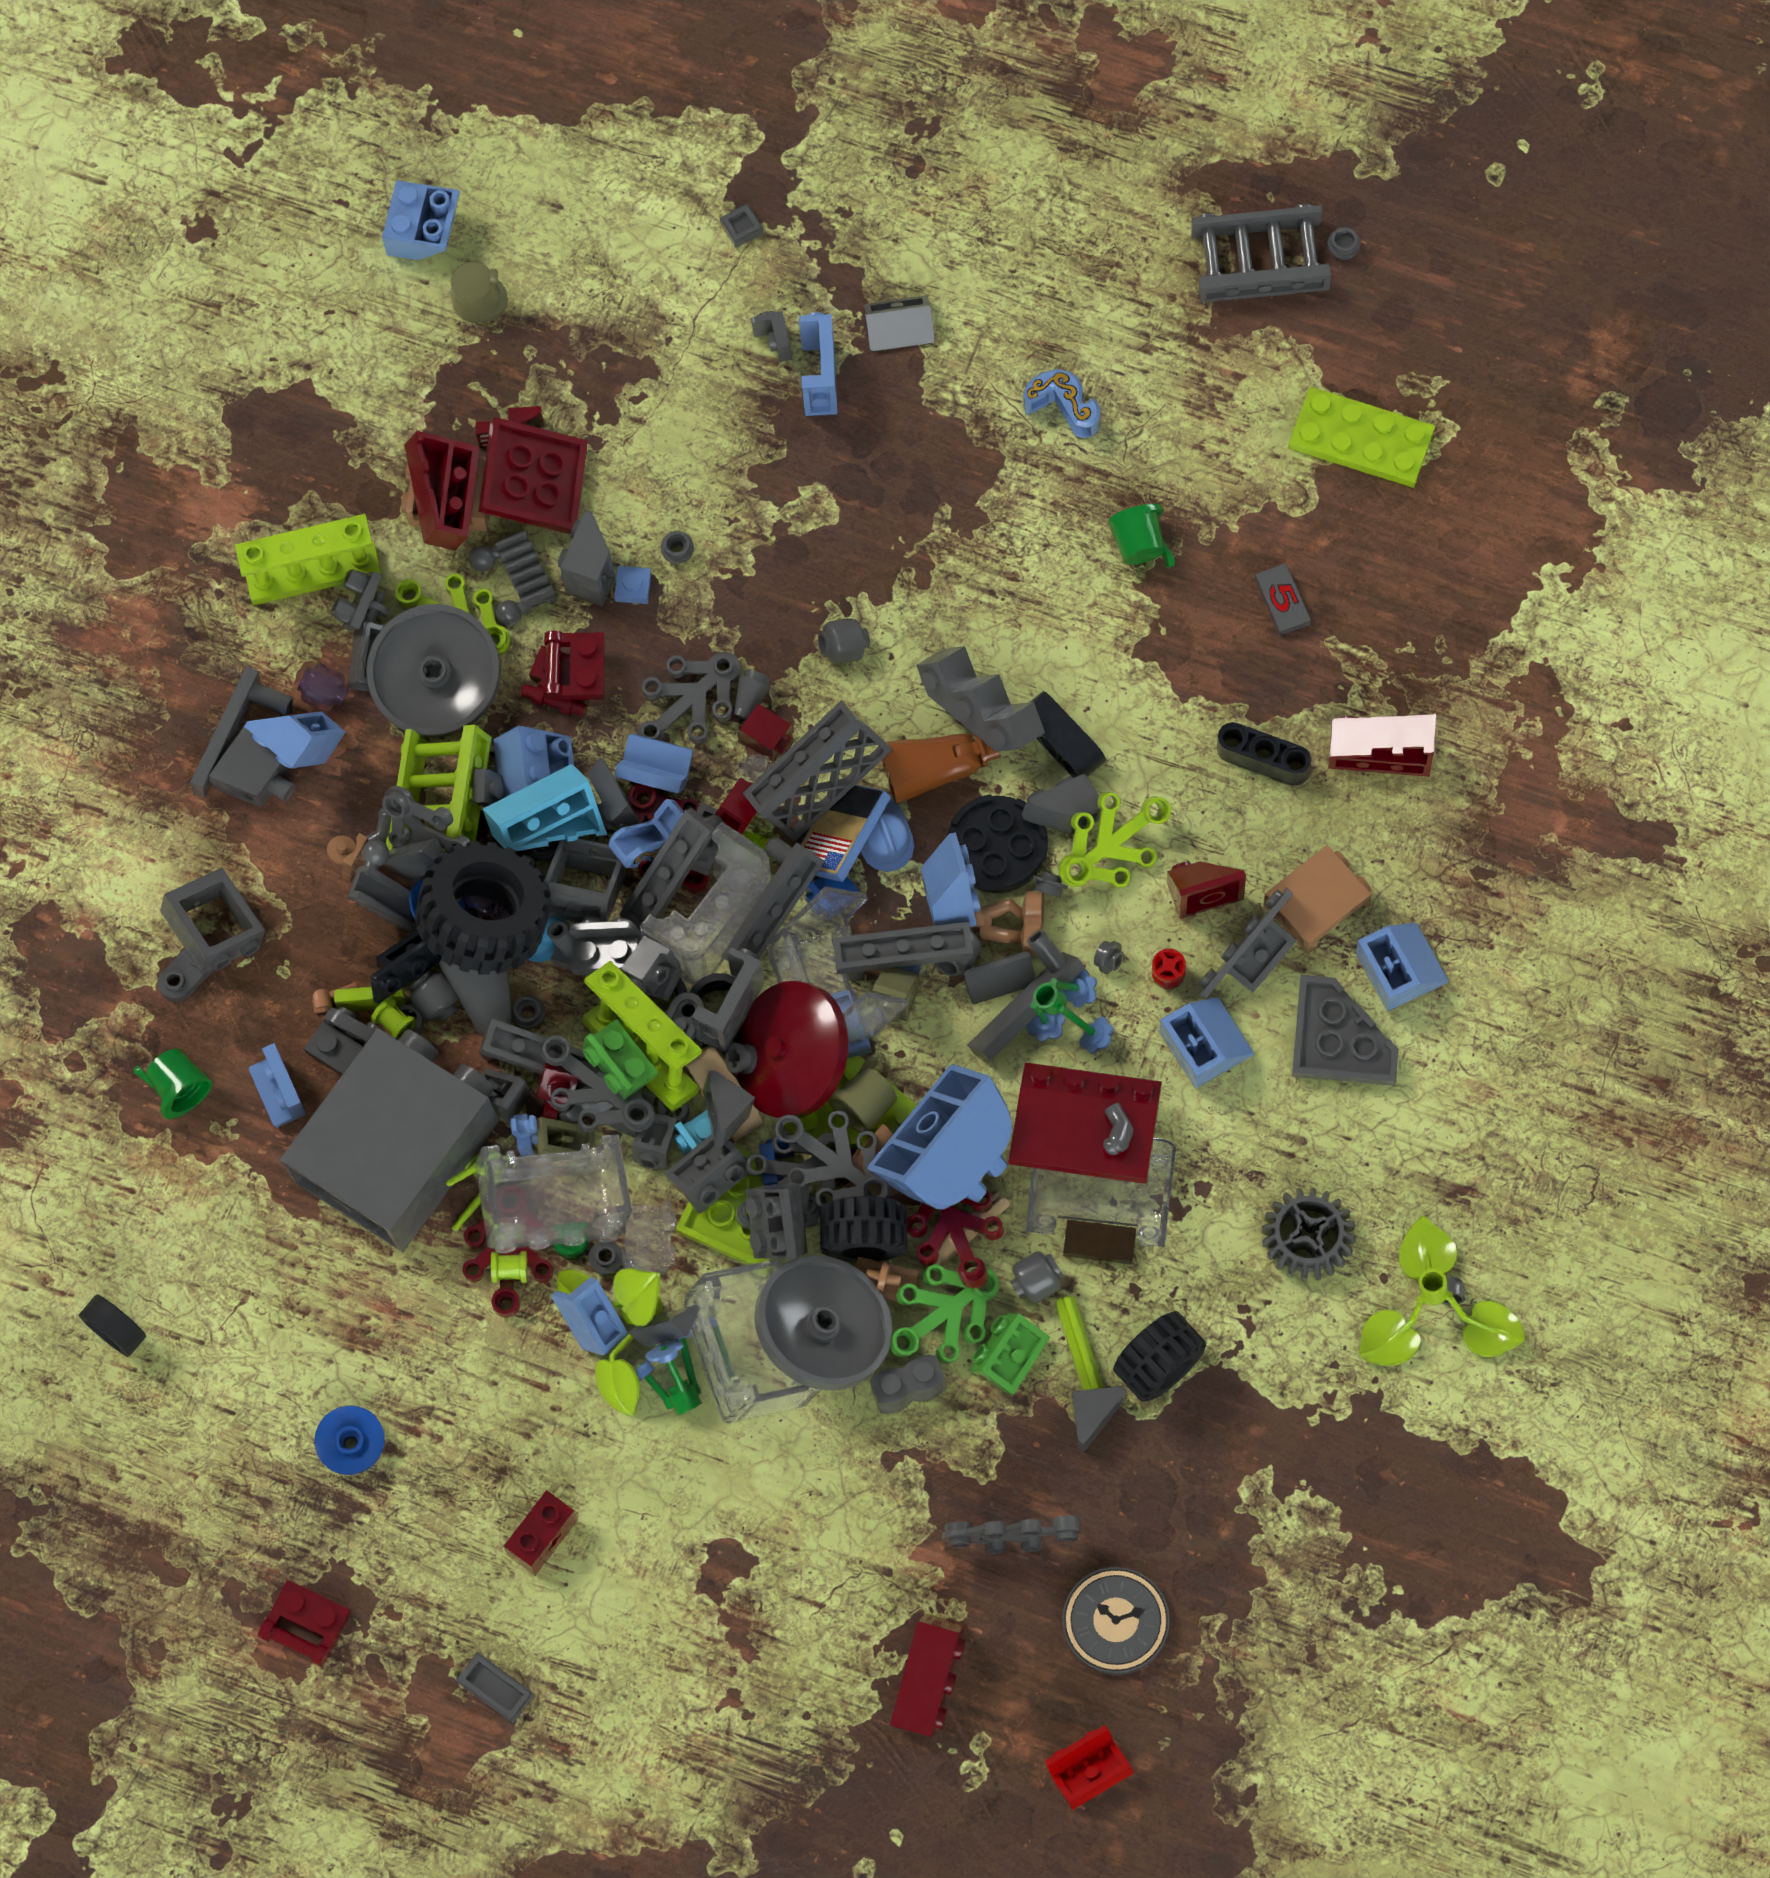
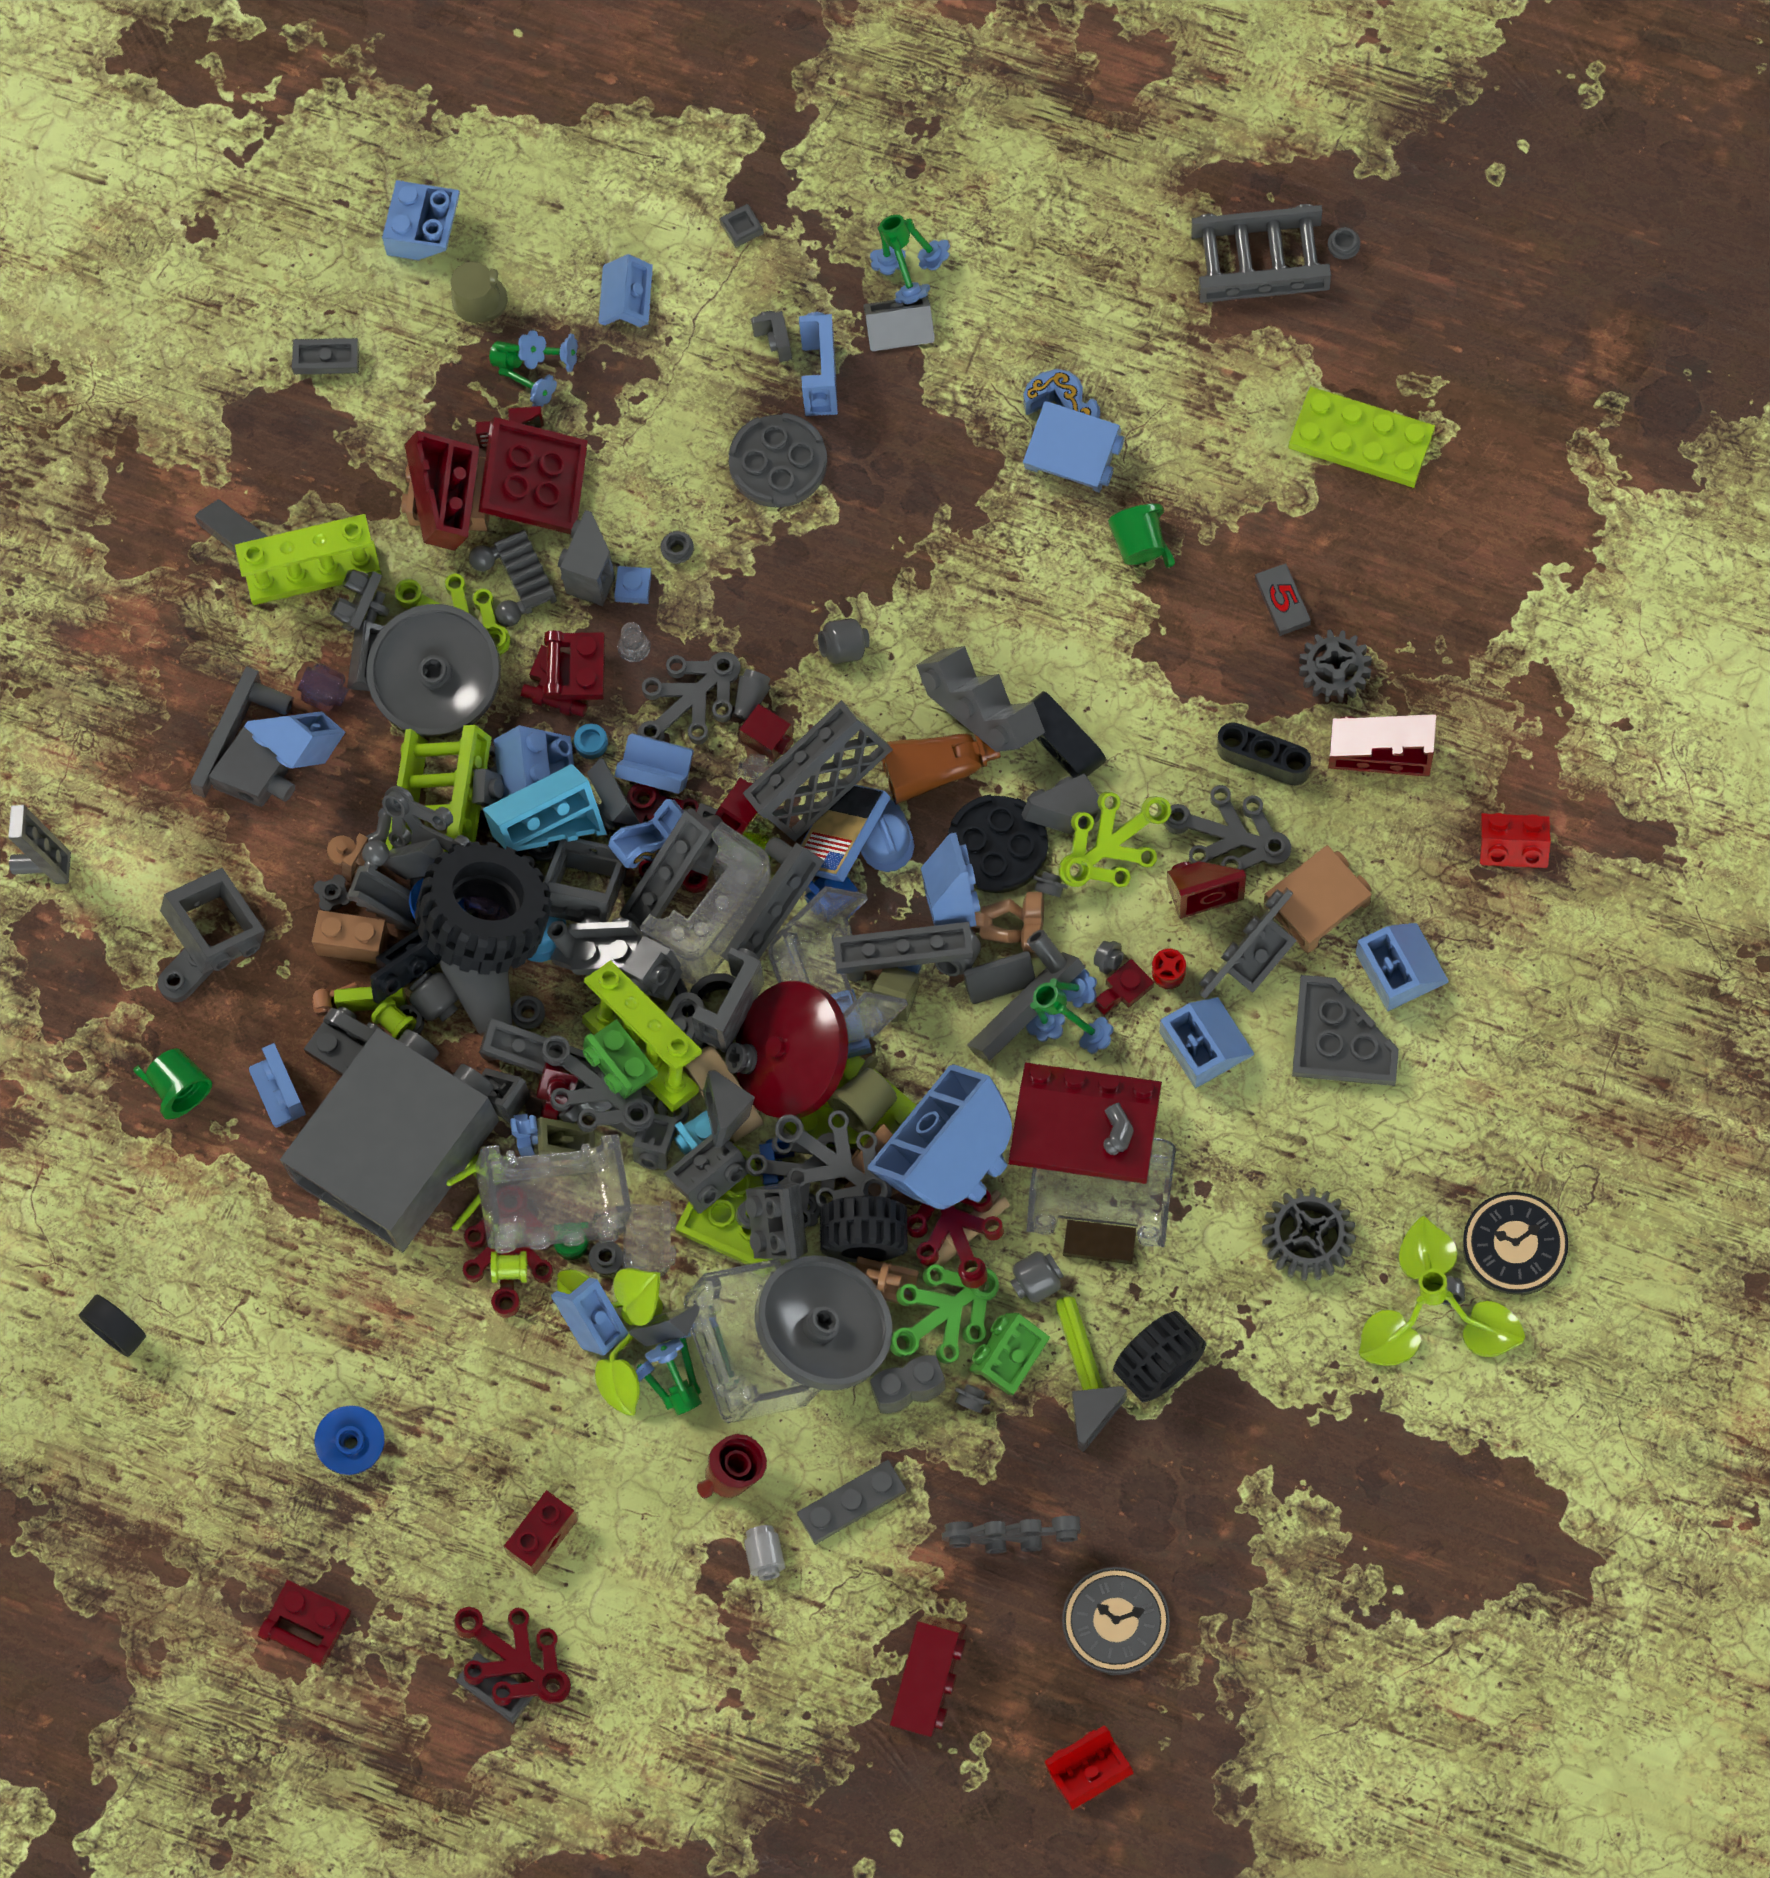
none -> dark grey piece [8,805,71,884]
none -> dark grey slope [195,499,268,553]
none -> dark grey plate [292,338,360,375]
none -> medium nougat brick [312,910,390,964]
none -> dark grey plate [313,874,351,911]
none -> dark red plant [454,1607,571,1706]
none -> plant [489,330,578,408]
none -> dark azure tile [574,724,608,759]
none -> medium blue panel [599,254,653,327]
none -> clear cone [617,623,651,662]
none -> dark red hat [697,1434,767,1498]
none -> dark grey tile [729,413,828,508]
none -> light grey brick [744,1525,785,1581]
none -> dark grey plate [797,1460,906,1545]
none -> plant [870,214,950,304]
none -> dark grey plate [955,1384,991,1413]
none -> medium blue panel [1023,401,1125,493]
none -> dark red plate [1095,958,1154,1016]
none -> dark grey plant [1164,785,1291,870]
none -> dark grey gear [1299,630,1372,703]
none -> tile [1463,1192,1568,1296]
none -> red bracket [1480,813,1551,868]

